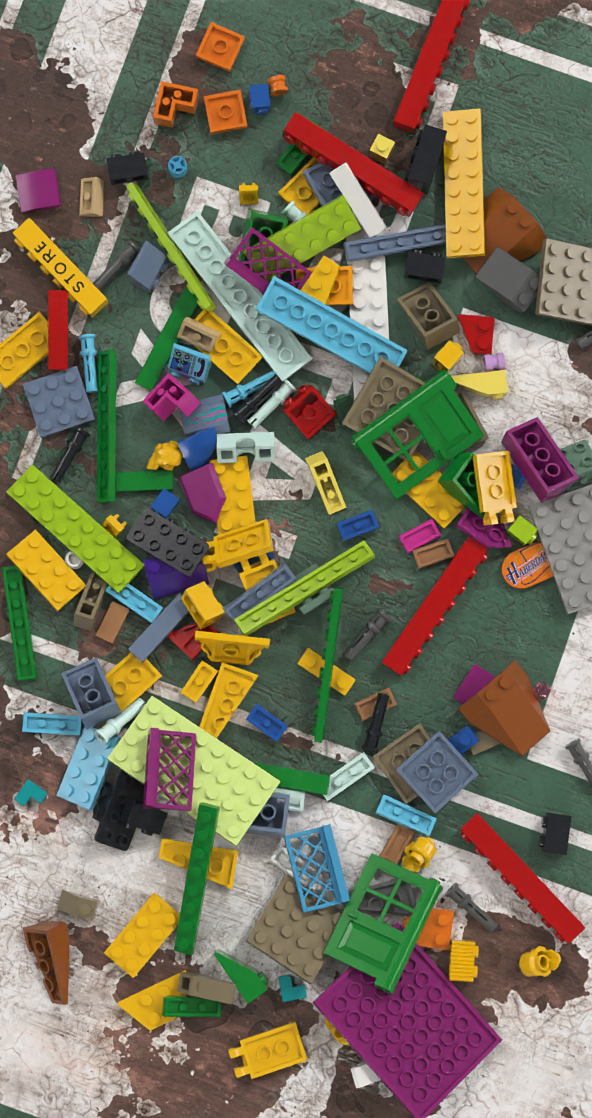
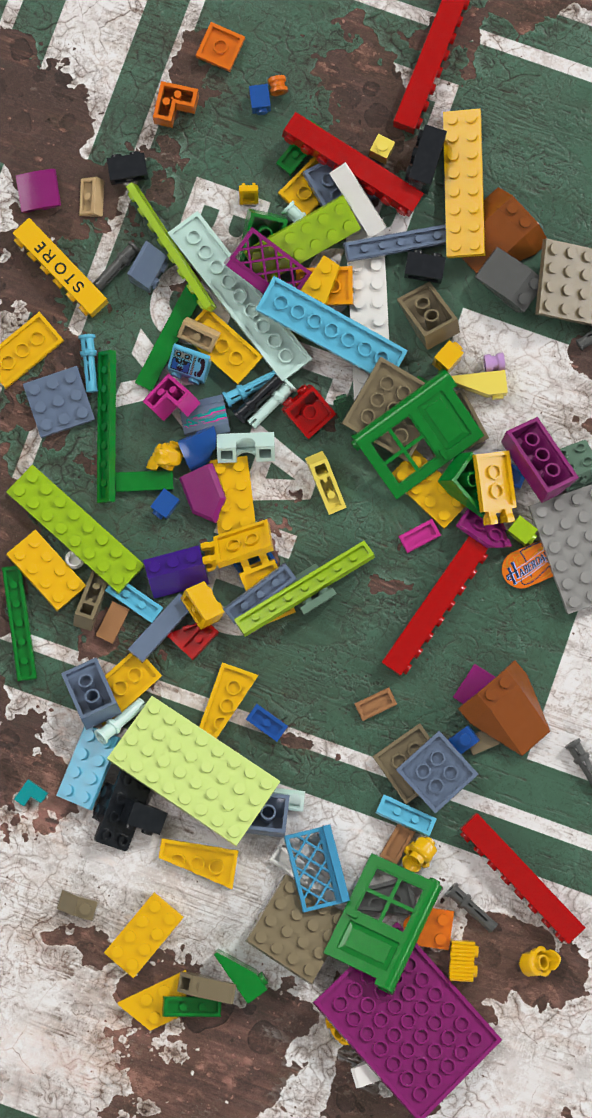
medium azure plate [22,712,82,736] -> none
dark orange wedge [23,921,70,1005] -> none
red slope [47,290,68,370] -> none
black pin [50,426,91,483] -> none
yellow tile [102,514,127,539] -> none
black bracket [126,508,209,577] -> none
magenta fence [143,727,196,811] -> none
dark azure wheel [168,156,187,178] -> none
green plate [173,802,220,955] -> none
yellow plate [181,660,218,703] -> none
yellow wing [195,631,270,665] -> none
orange plate [204,89,248,134] -> none
yellow tile [228,1022,307,1079] -> none
green tile [254,763,330,795] -> none
teal piece [278,974,307,1002] -> none
yellow plate [297,648,356,696] -> none
green plate [312,587,344,743] -> none
light aqua plate [323,752,375,801] -> none
blue plate [337,510,379,542] -> none
dark grey pin [343,608,392,661] -> none
black pin [361,693,390,753] -> none
medium nougat tile [412,538,455,569] -> none
red wing [458,314,495,355] -> none
clear pink plate [534,682,551,700] -> none
black brick [539,812,572,855] -> none

